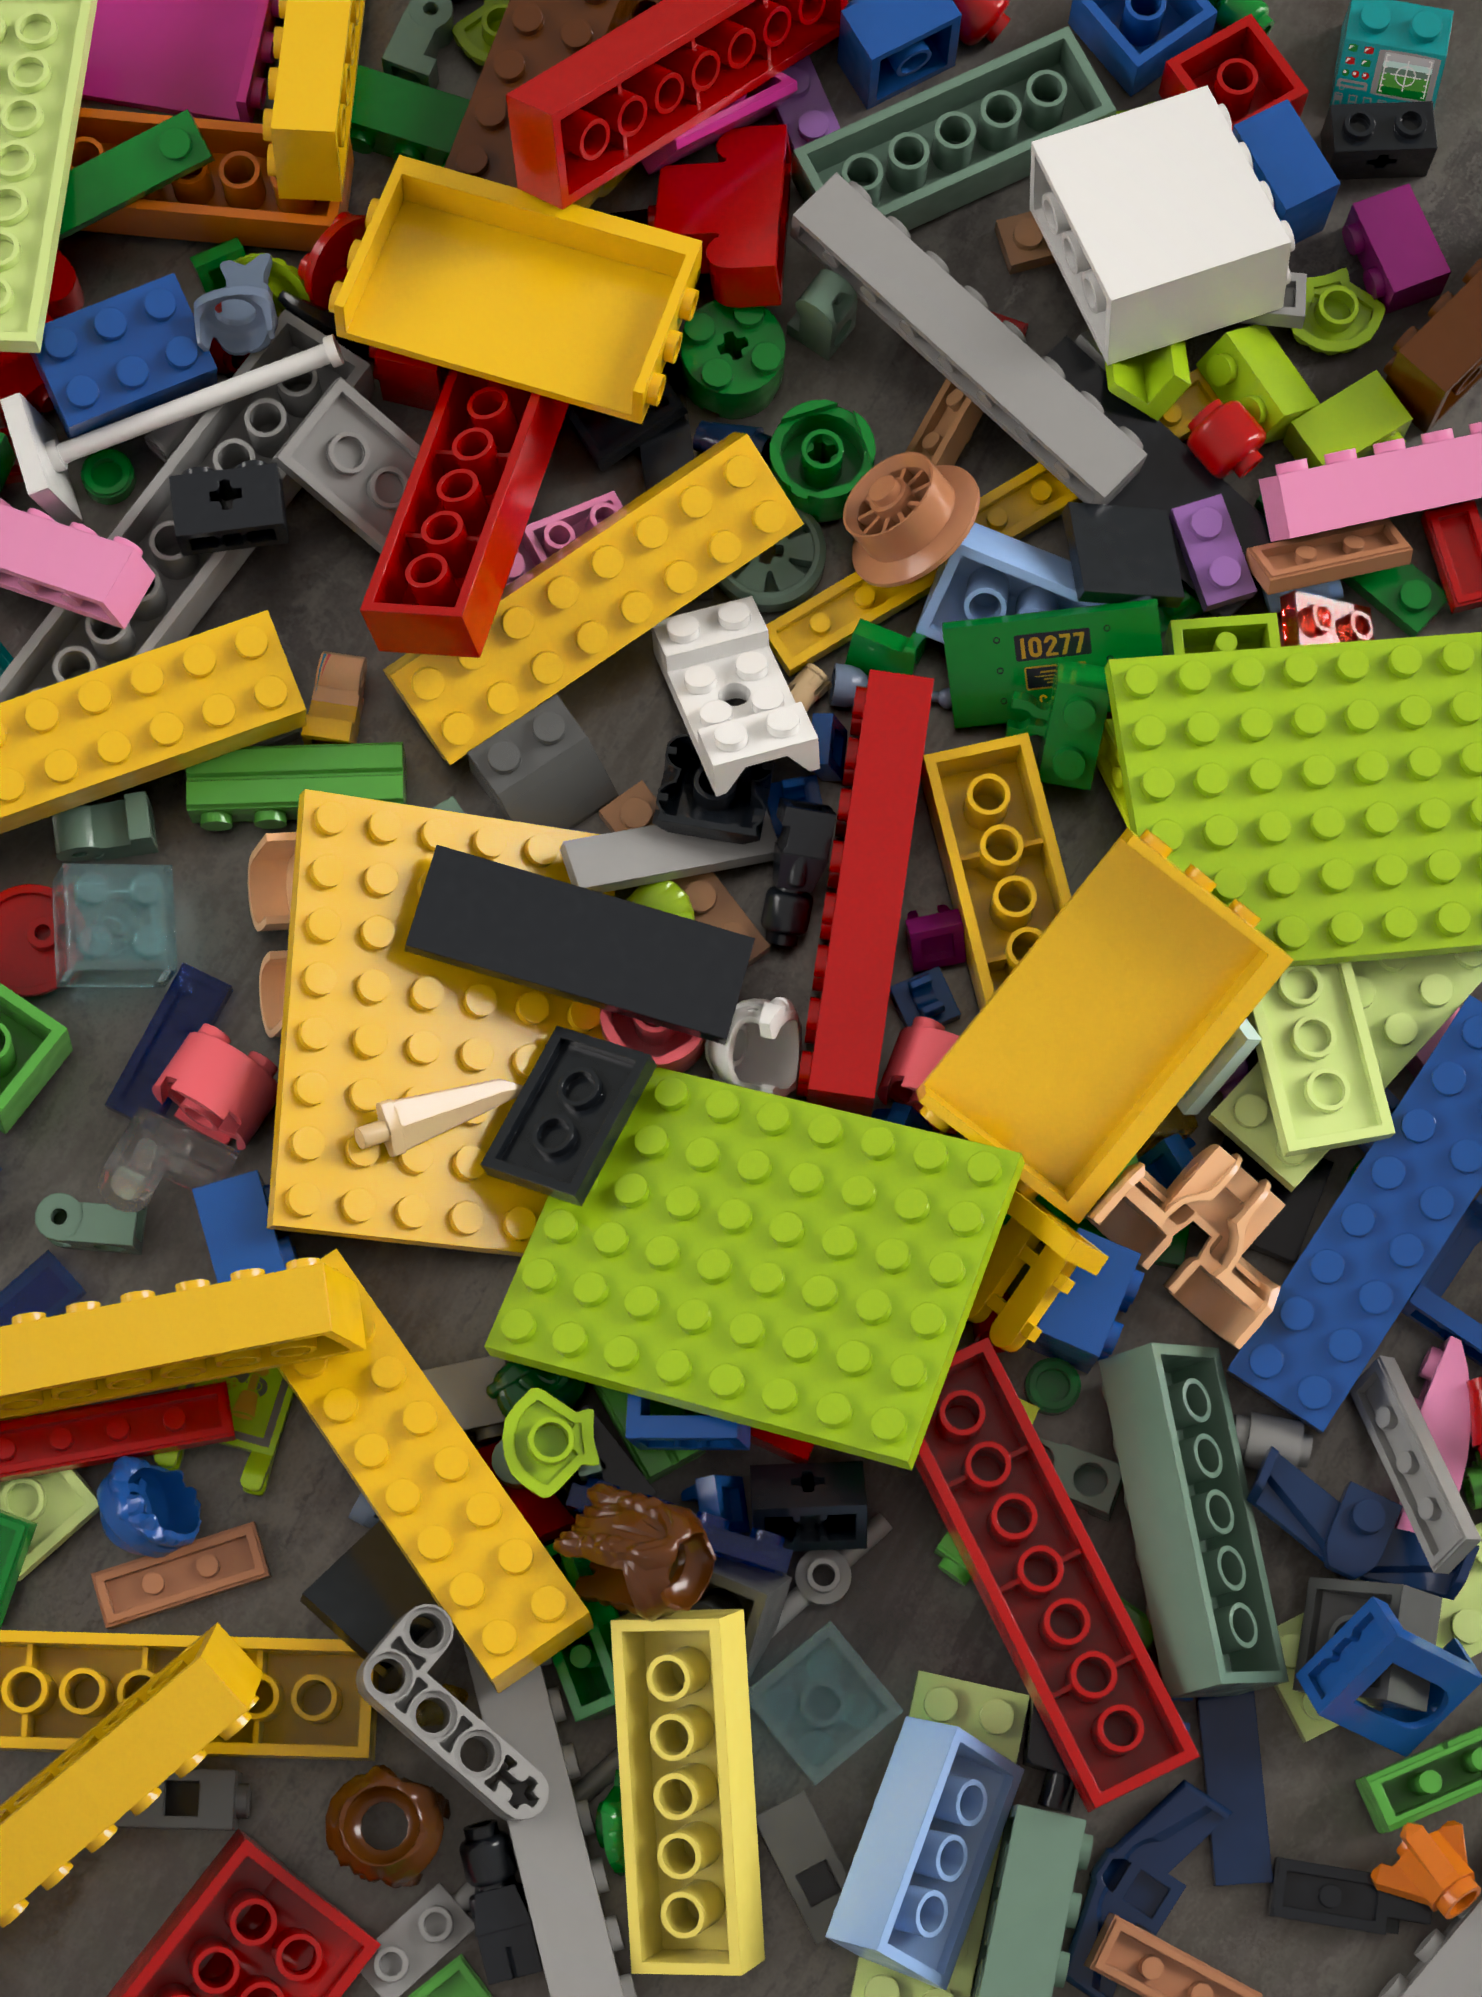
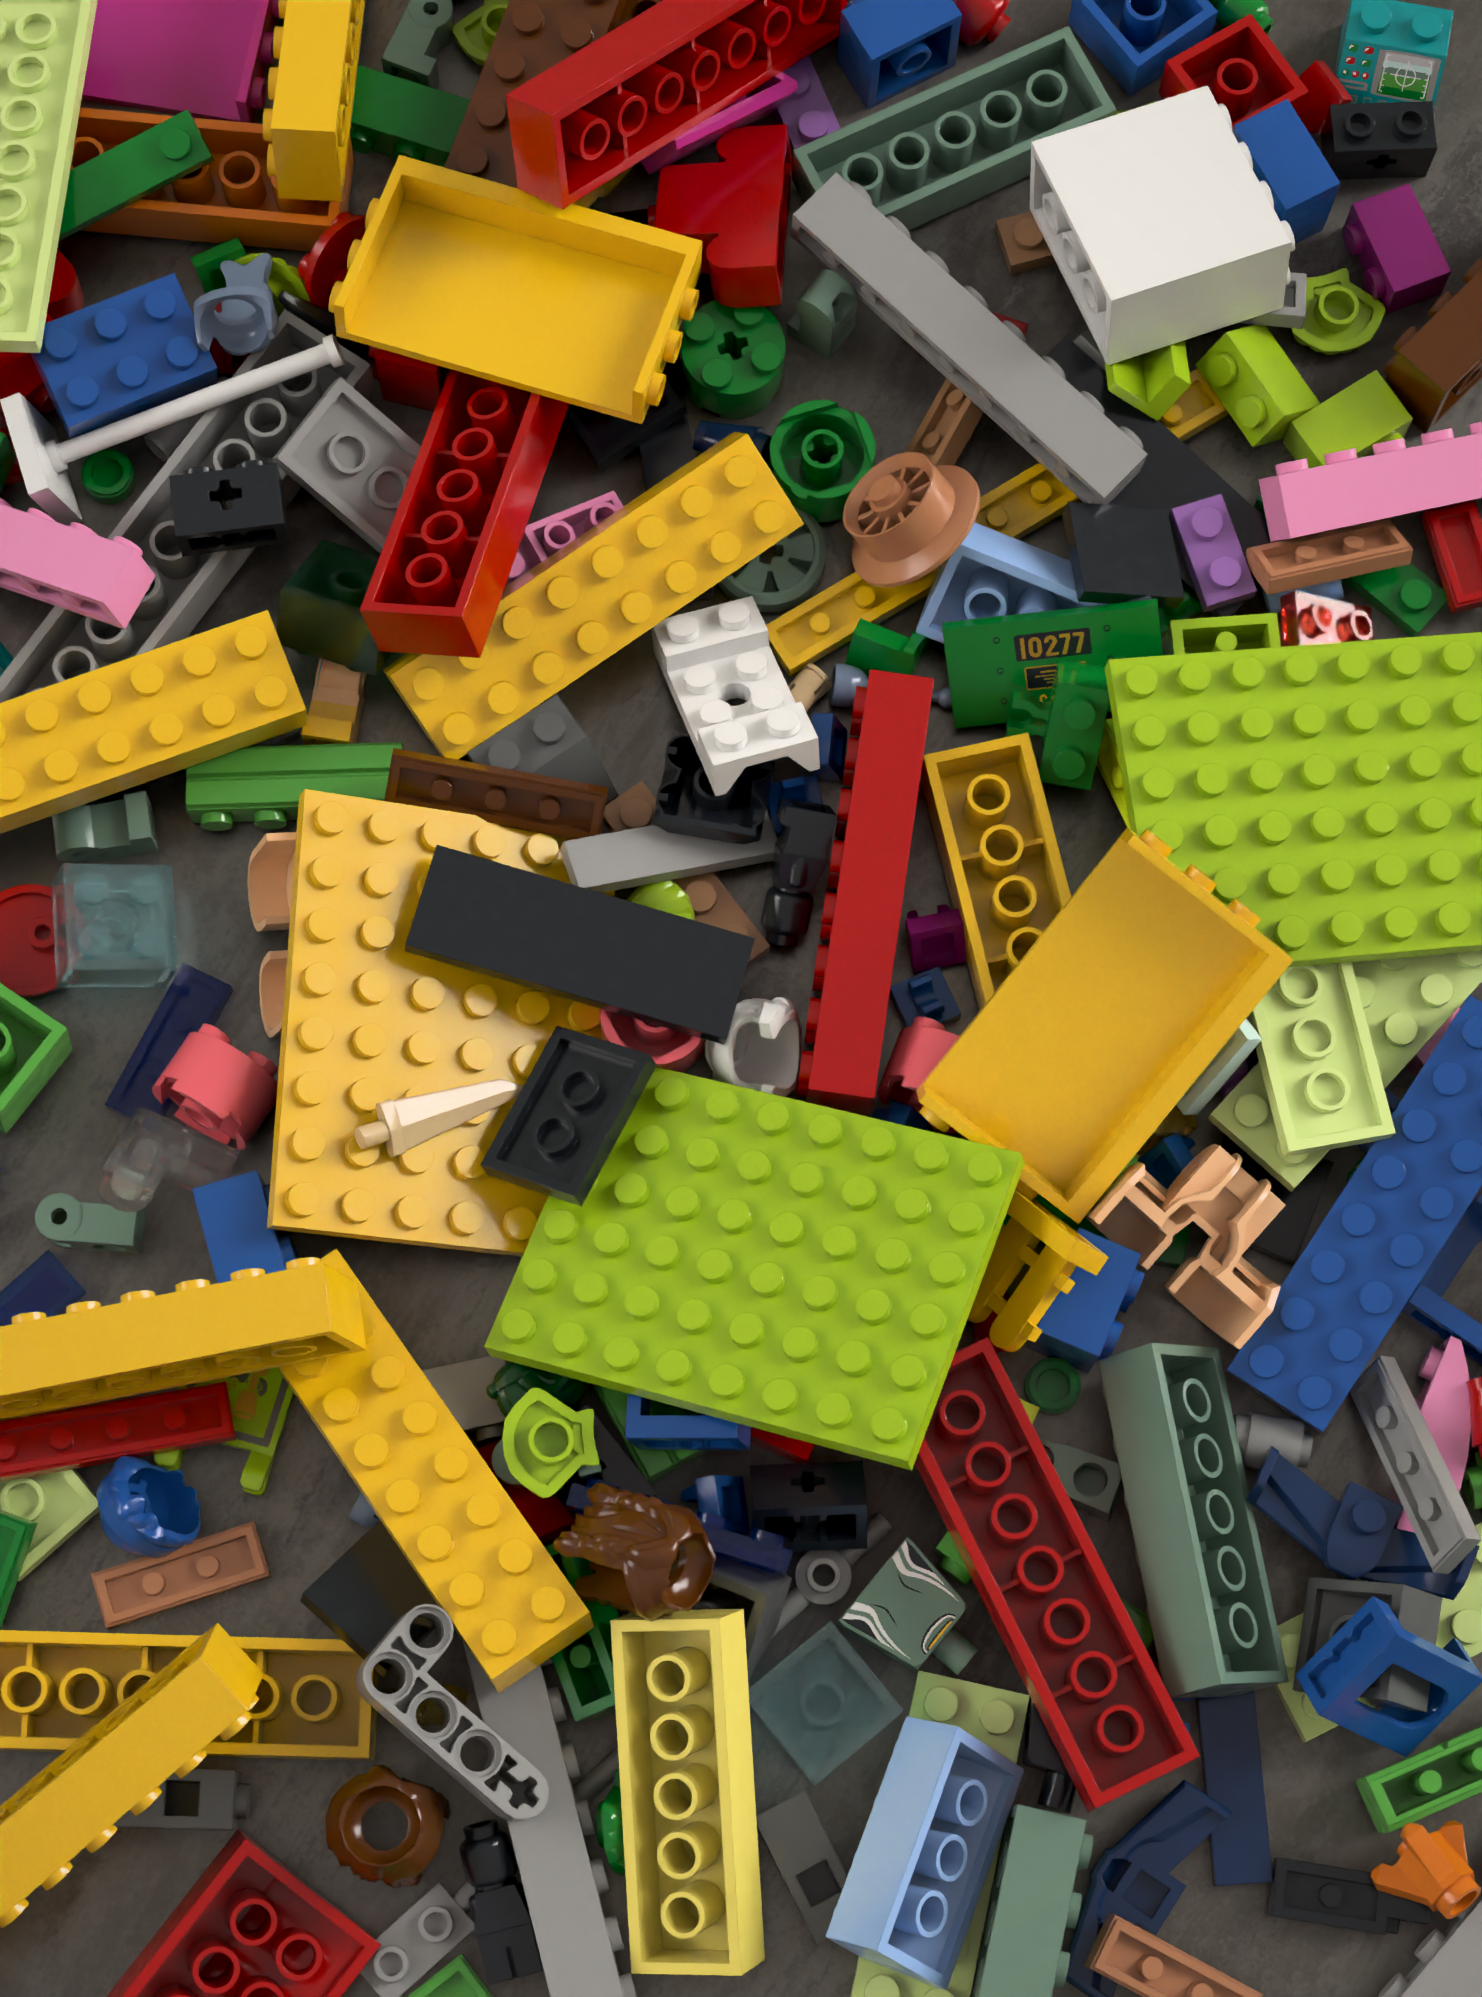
red head [1187,398,1266,479] -> none
none -> clear green brick [276,540,393,675]
none -> reddish brown tile [384,748,609,839]
none -> sand green torso [836,1537,979,1675]
none -> red tile [1299,60,1353,134]

